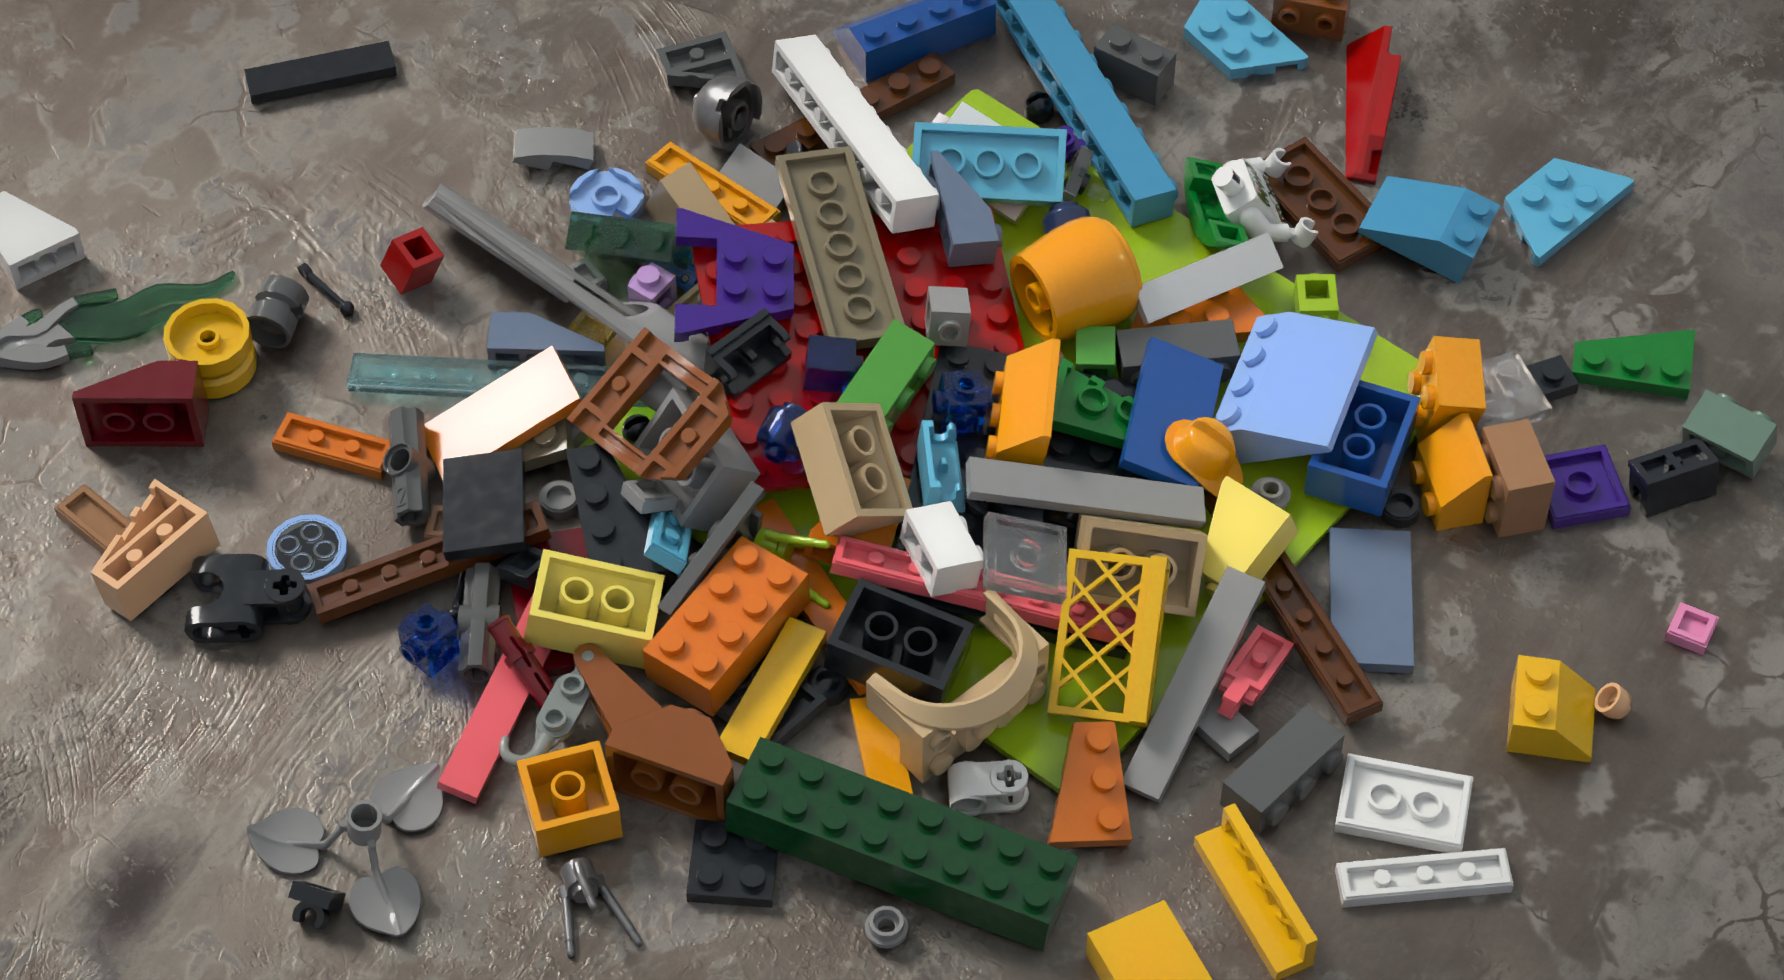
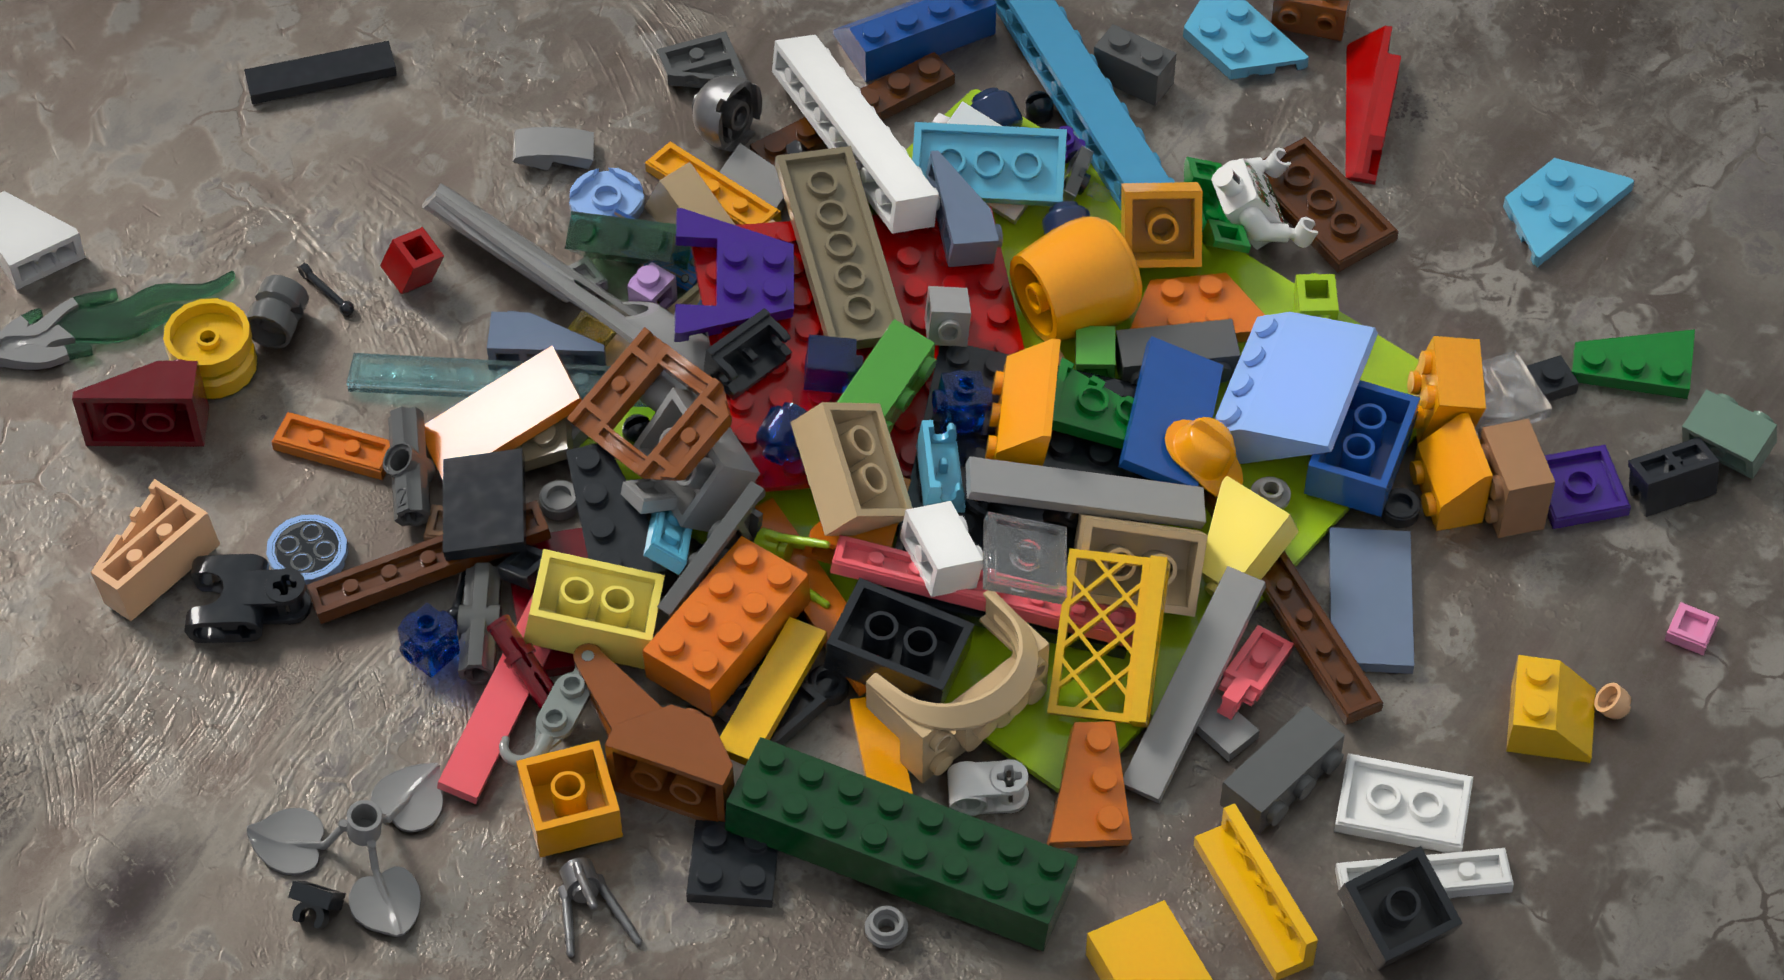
medium nougat tile [54,484,131,554] -> none
white tile [1138,232,1284,325] -> none
dark azure slope [1357,176,1500,284] -> none
none -> dark blue head [971,87,1023,127]
none -> light orange brick [1121,182,1203,268]
none -> black brick [1337,846,1463,970]

